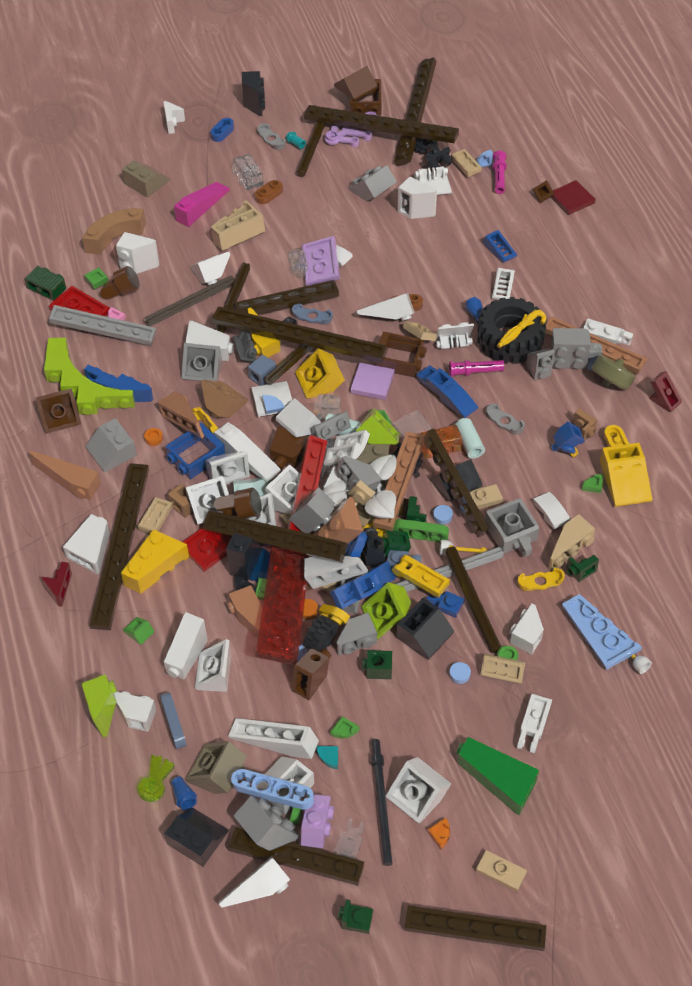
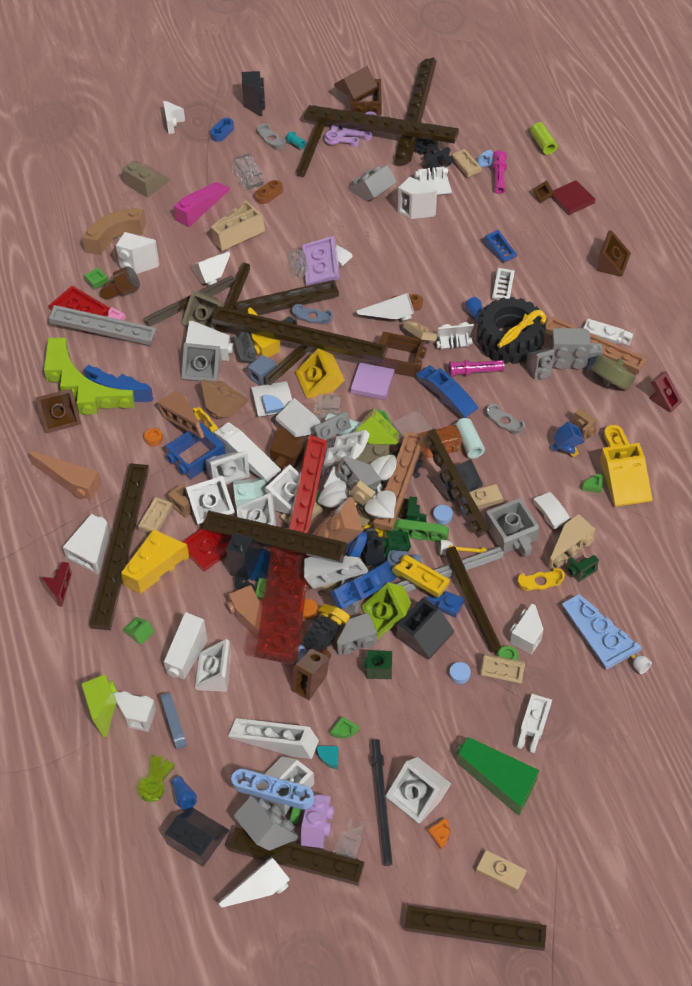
dark green brick [24,265,66,301] -> none
light grey slope [86,418,137,473] -> none
dark tan slope [185,741,247,794] -> none
reddish brown piece [214,487,262,519] -> none
light grey brick [289,487,335,533] -> none
dark green bracket [338,899,373,934] -> none
none -> dark tan slope [181,291,223,329]
none -> lime brick [530,122,558,155]
none -> reddish brown slope [597,230,631,277]

